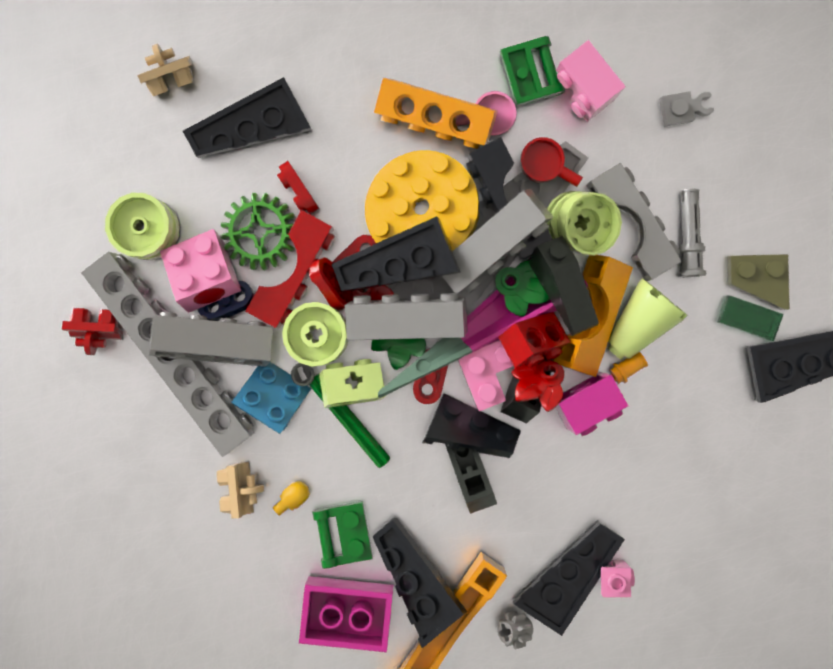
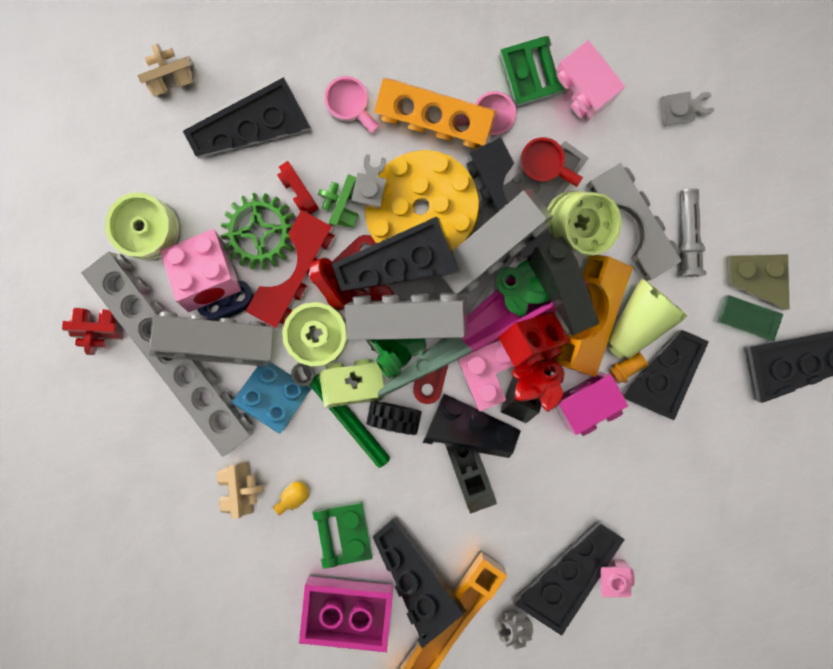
none -> bright green hips [318,174,359,229]
none -> bright pink piece [324,76,380,134]
none -> light grey plate [352,154,386,209]
none -> green plate [366,339,402,379]
none -> black tyre [366,401,422,435]
none -> black wing [622,330,709,420]

